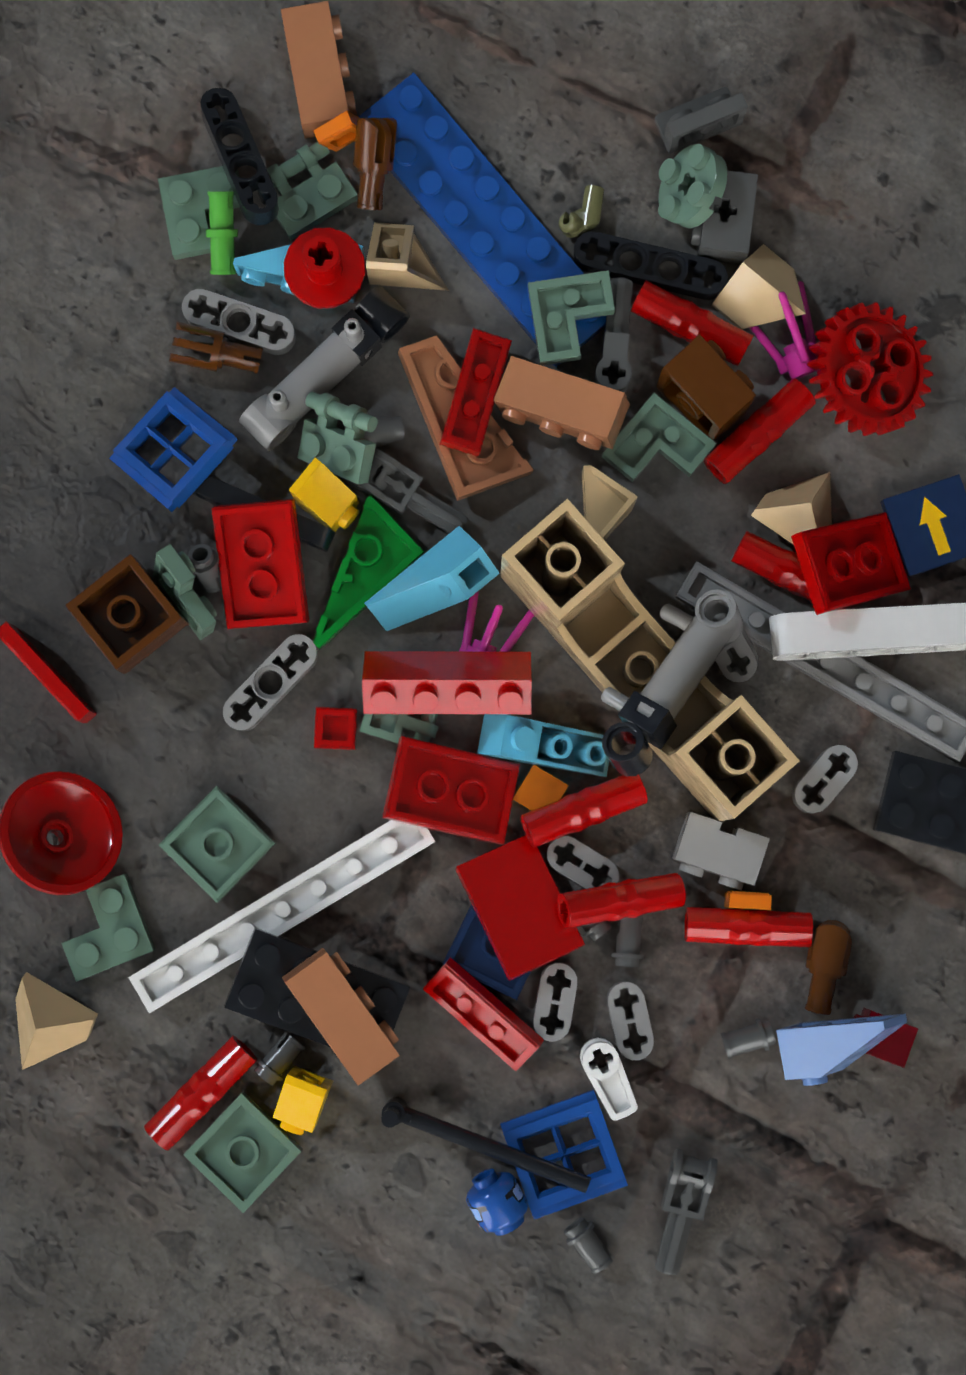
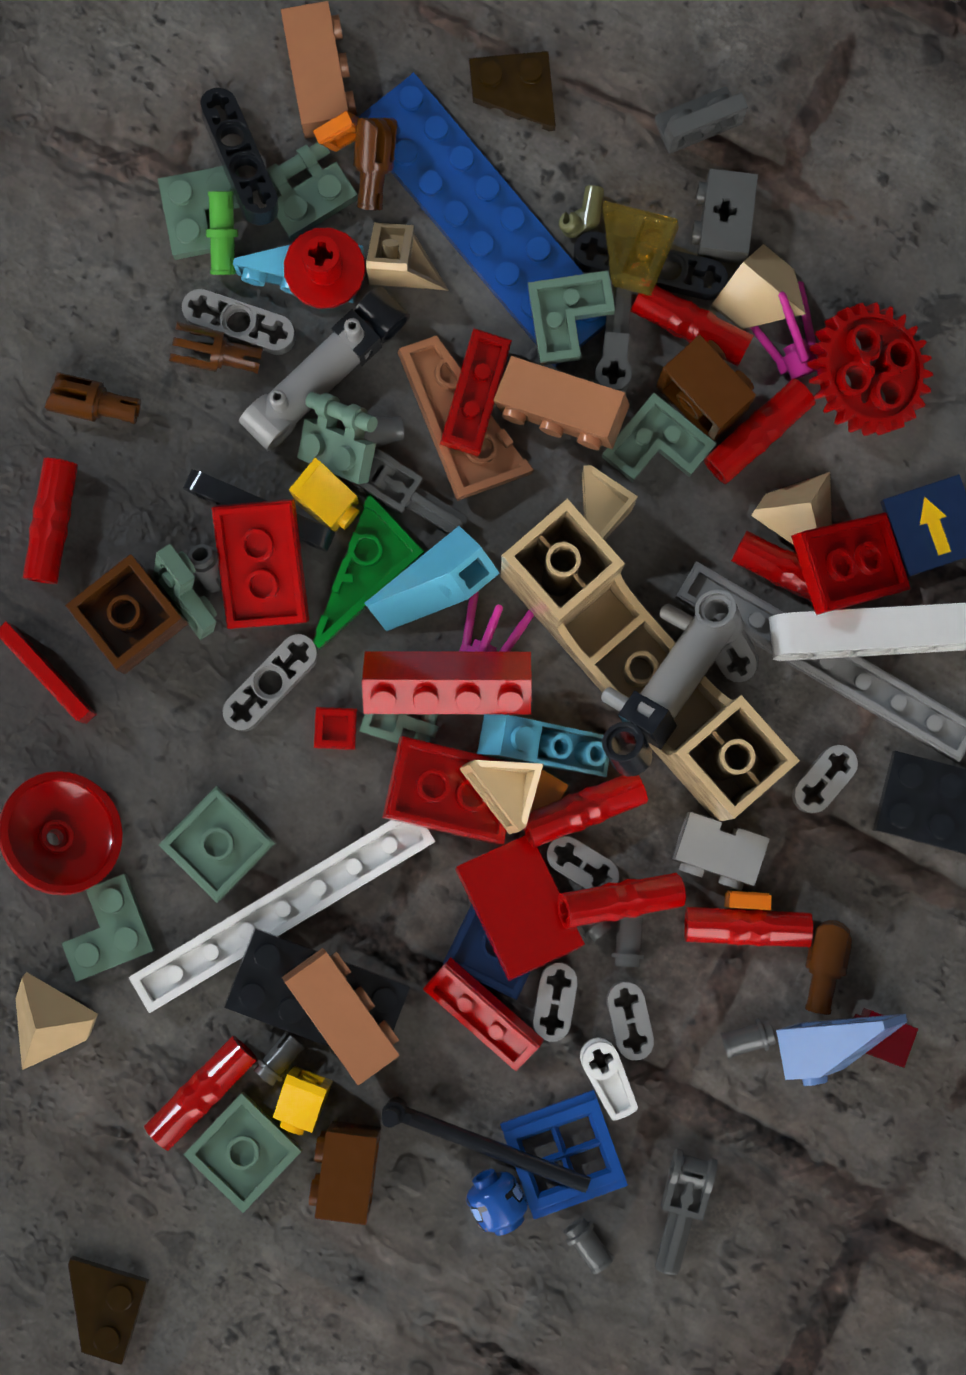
blue piece [109,387,238,512] -> none
sand green plate [658,143,727,228] -> none
none -> red axle [22,458,78,585]
none -> reddish brown arm [45,372,141,424]
none -> dark brown wing [68,1256,149,1365]
none -> reddish brown brick [309,1121,381,1225]
none -> tan slope [459,760,543,834]
none -> dark brown wing [469,51,556,131]
none -> clear yellow wing [602,201,679,296]

